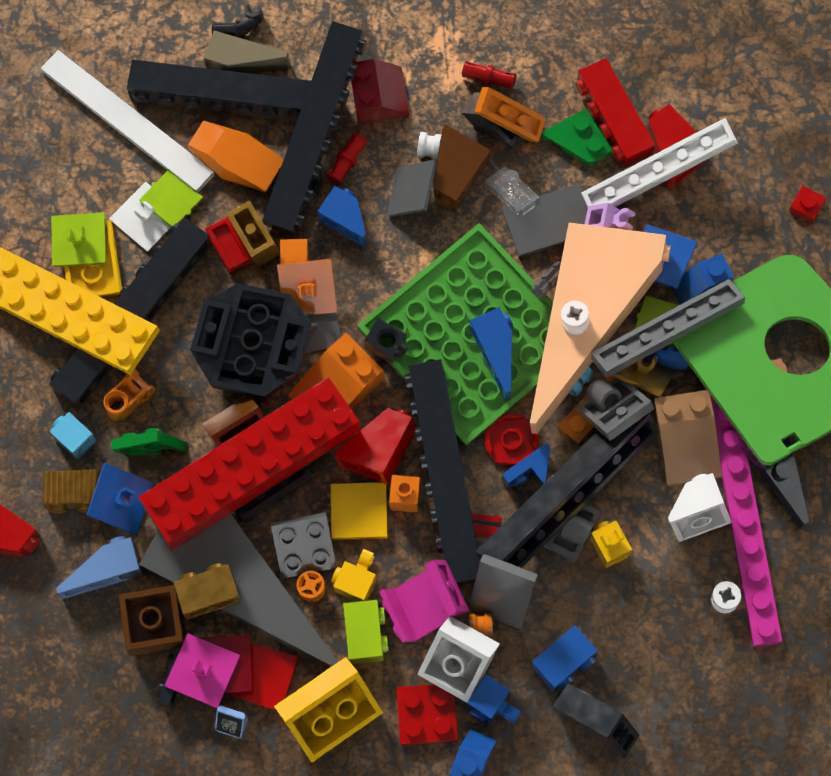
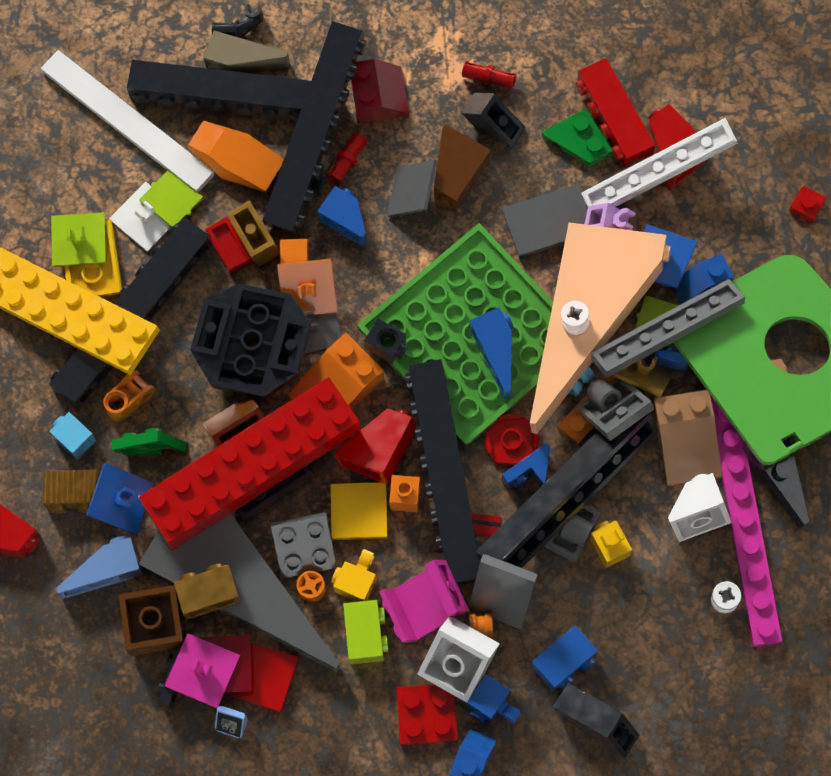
yellow brick [274,657,383,762] -> none
white wheel [417,132,442,161] -> none
orange plate [474,87,546,143] -> none
clear tile [485,166,540,218] -> none
dark grey axle [532,261,561,297] -> none

